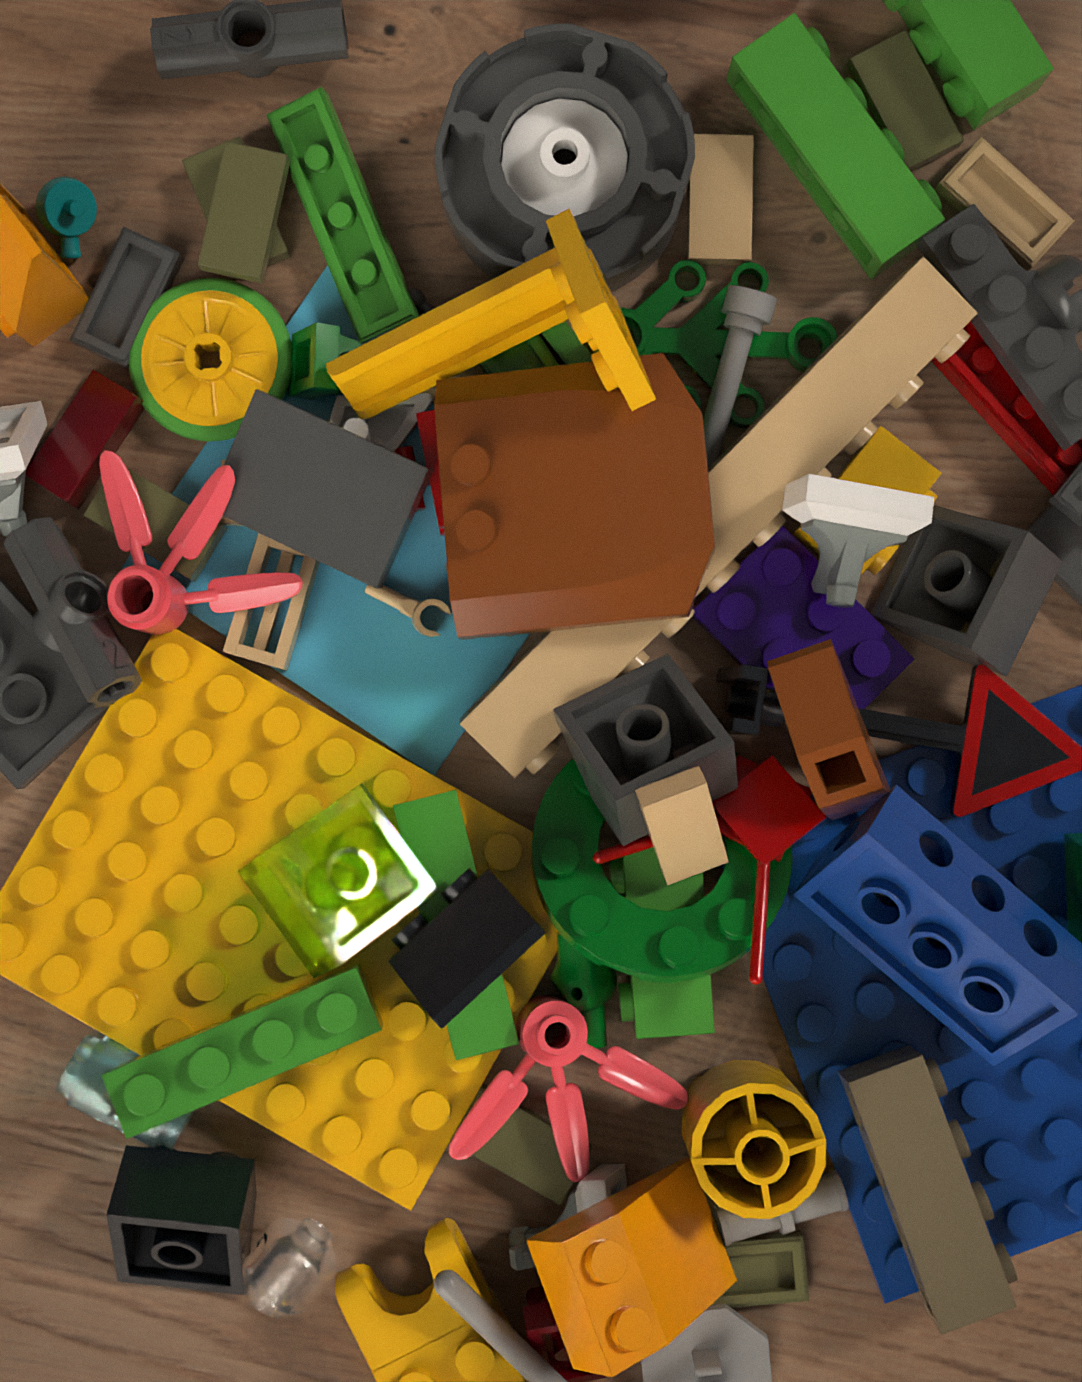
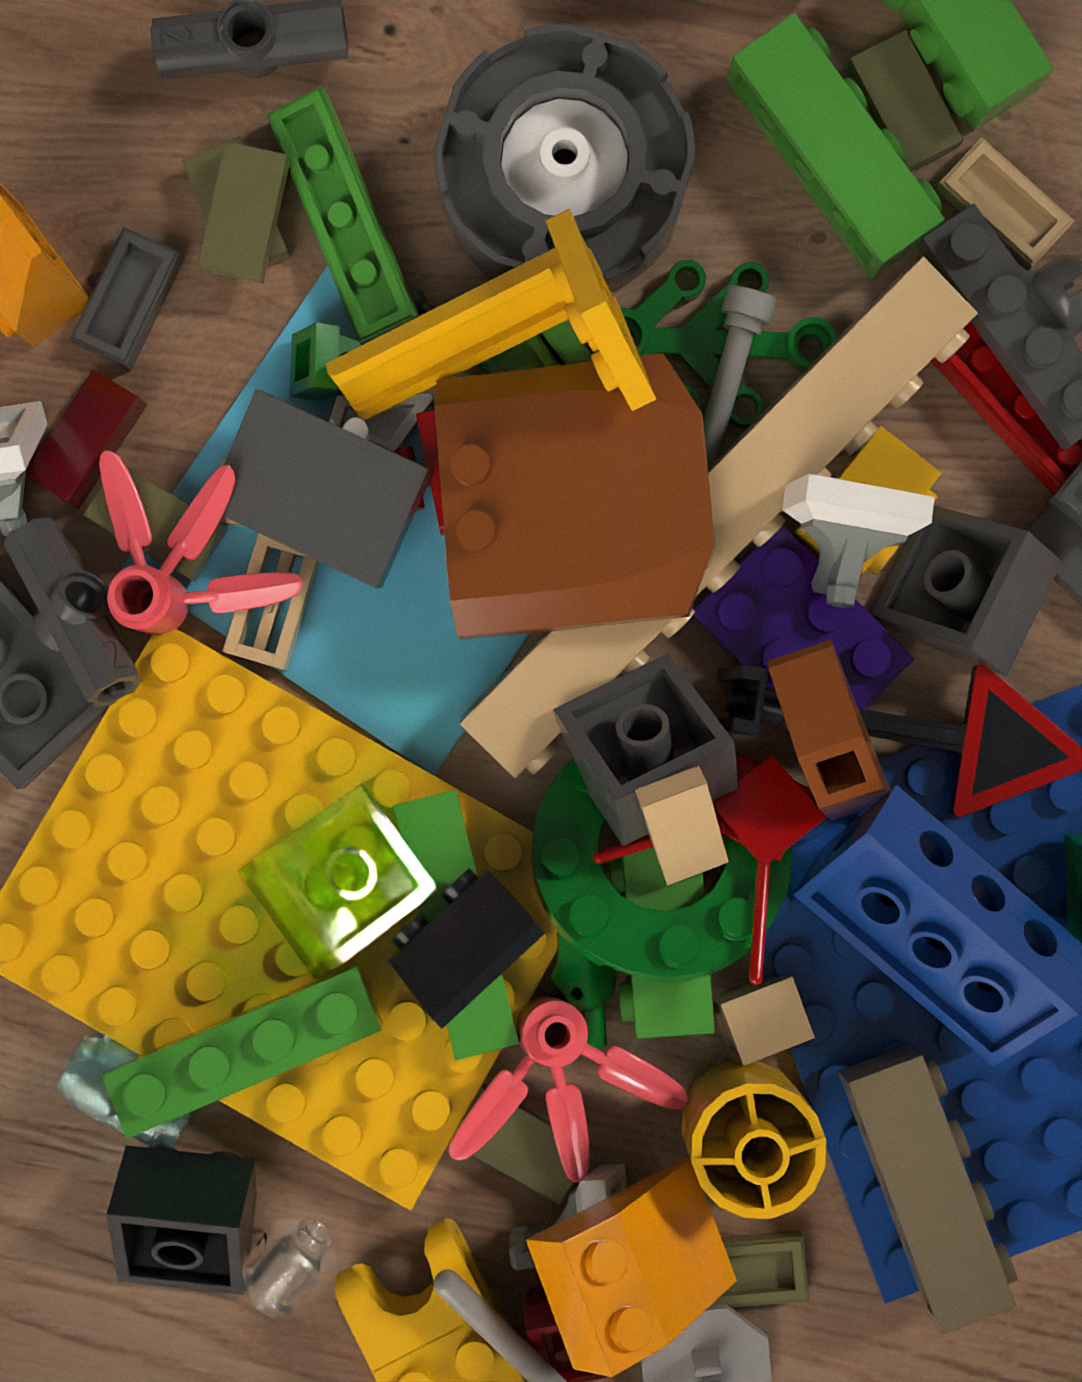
teal piece [35,176,97,258] -> none
yellow wheel [129,278,292,442] -> none
tan hand [365,584,451,637] -> none
tan tile [687,134,754,265] -> none
light grey pin [713,1169,849,1247] -> none
none -> tan brick [712,976,815,1066]

